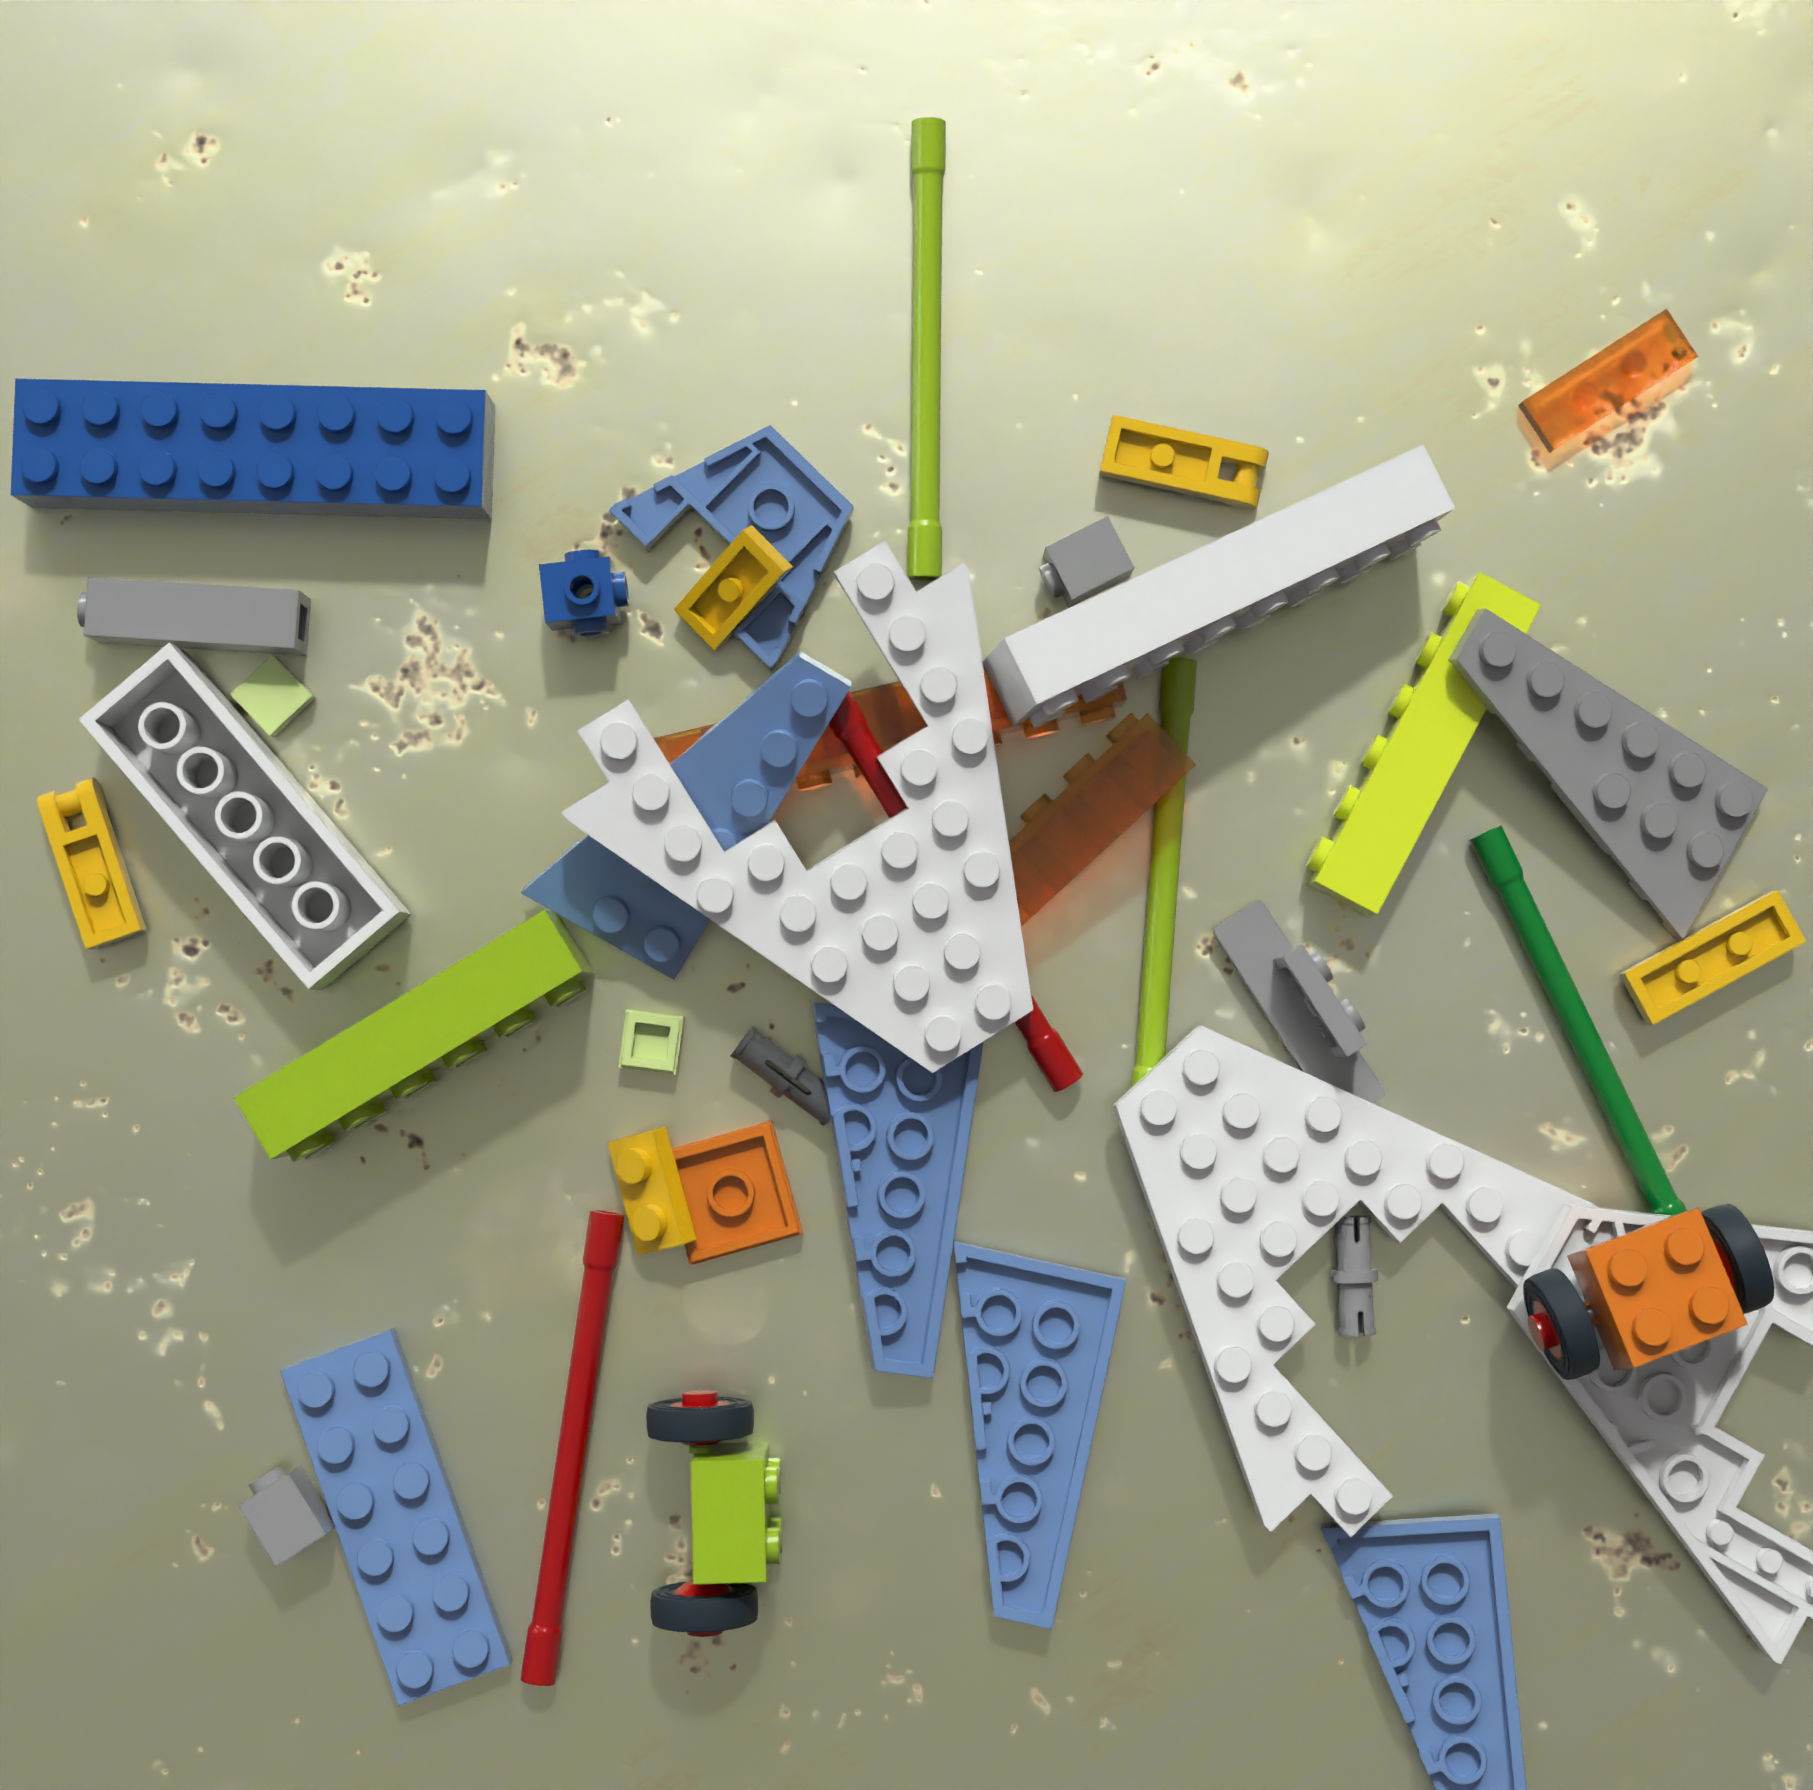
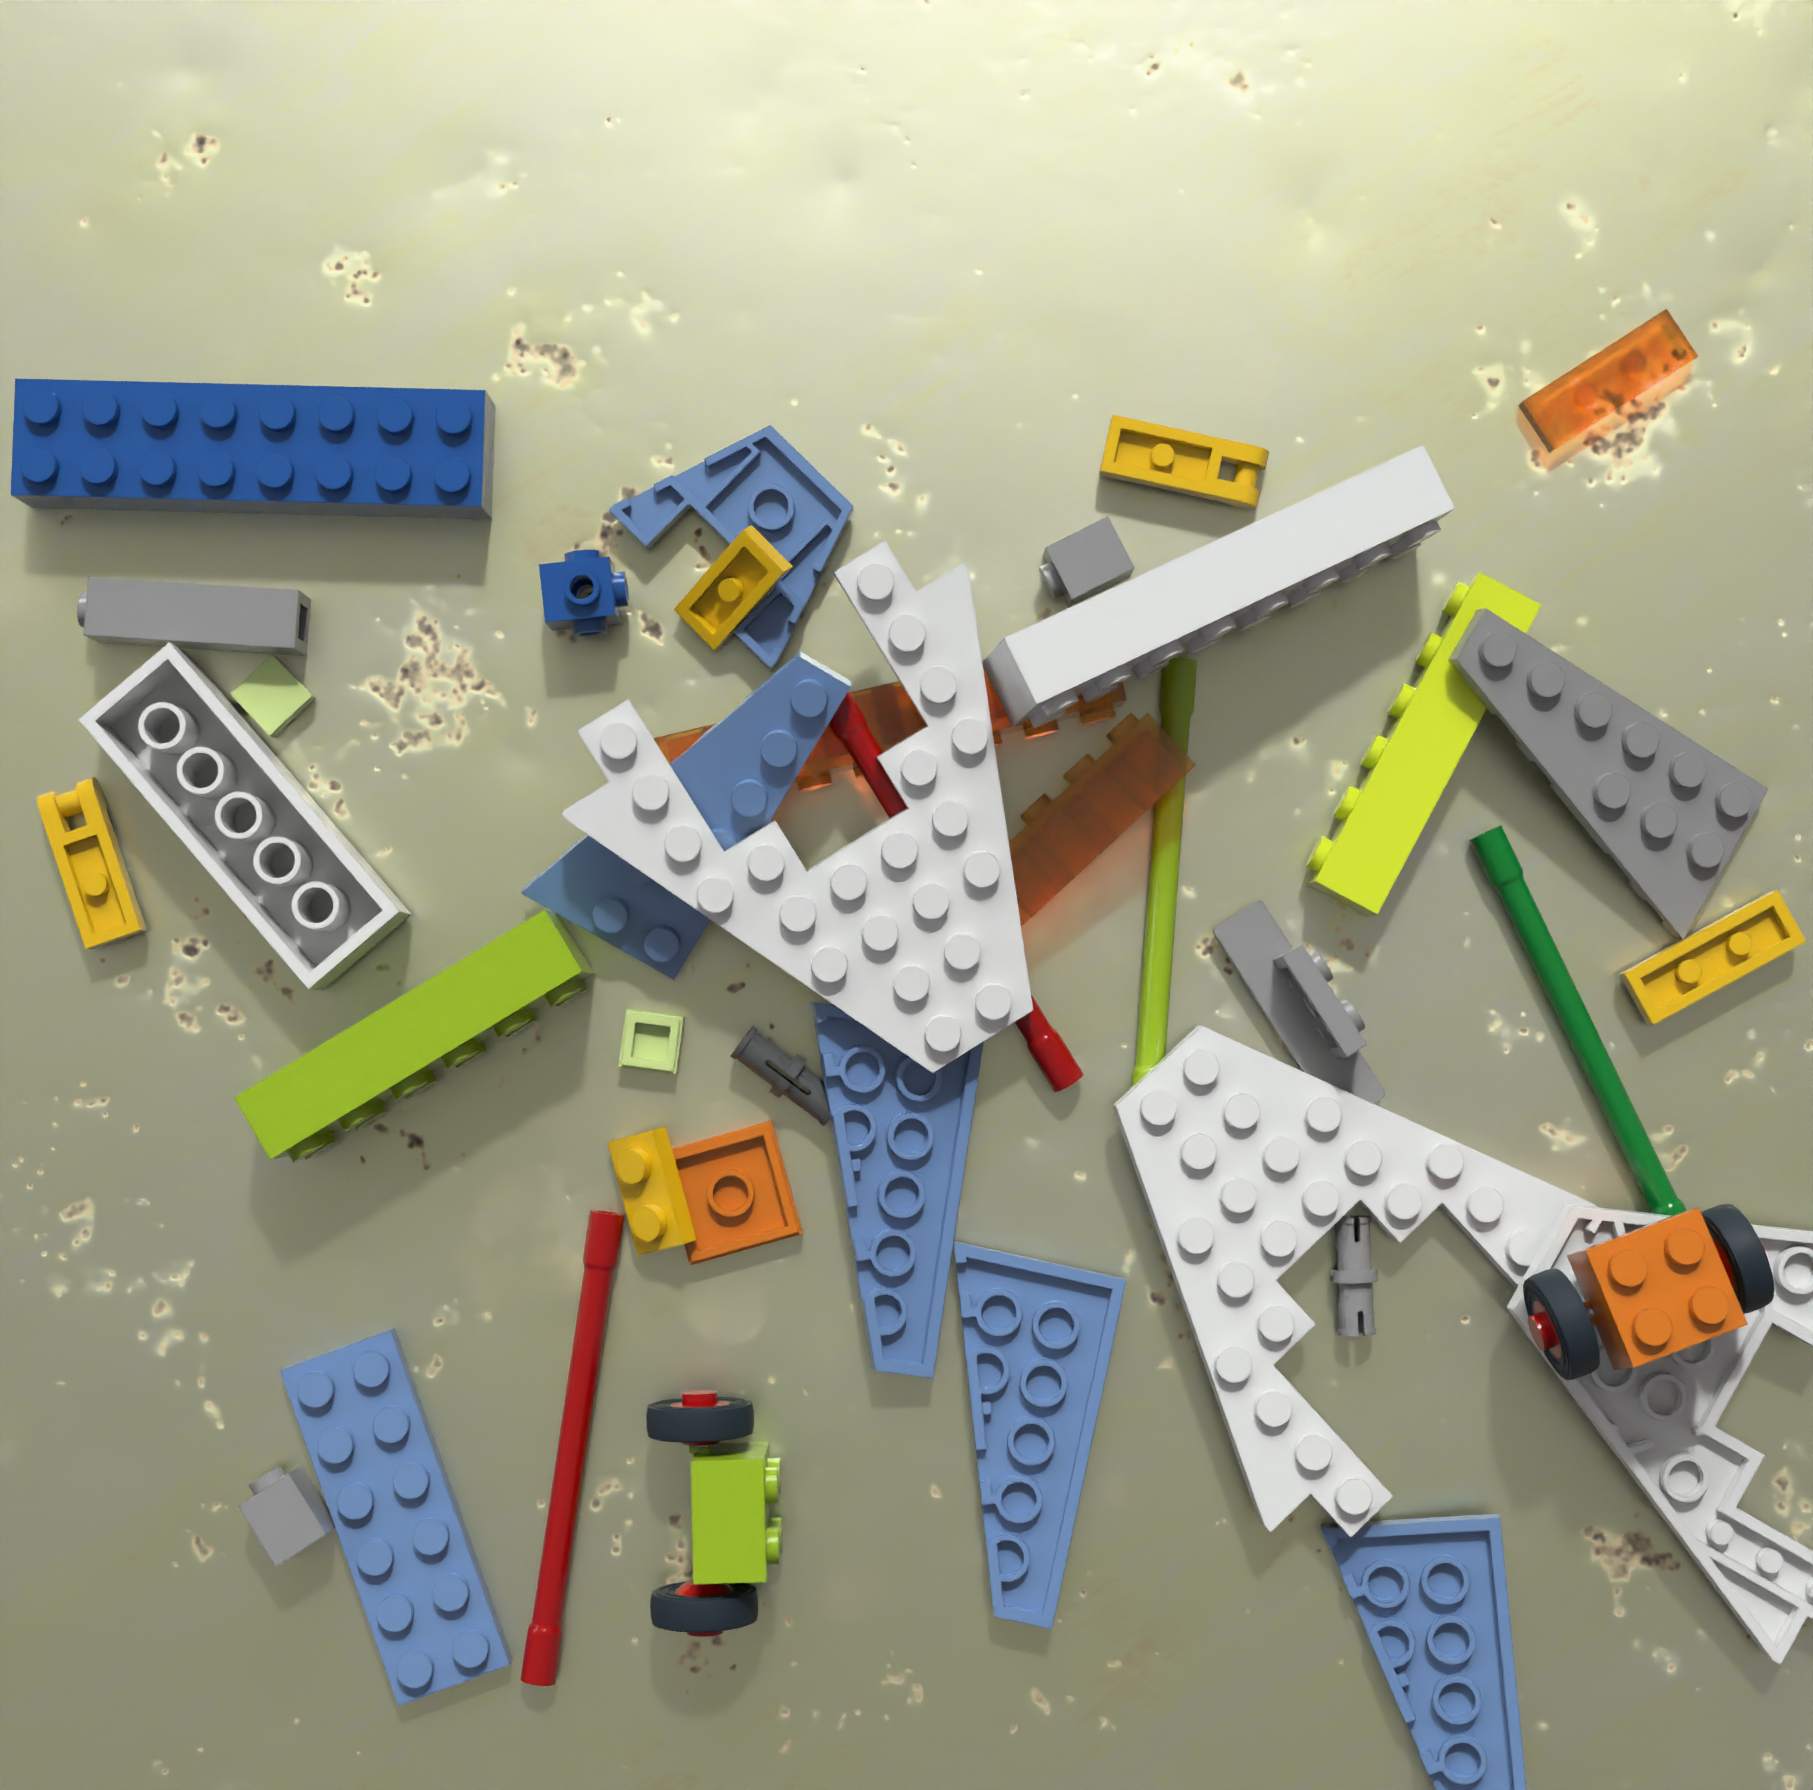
lime piece [907,117,946,581] -> none

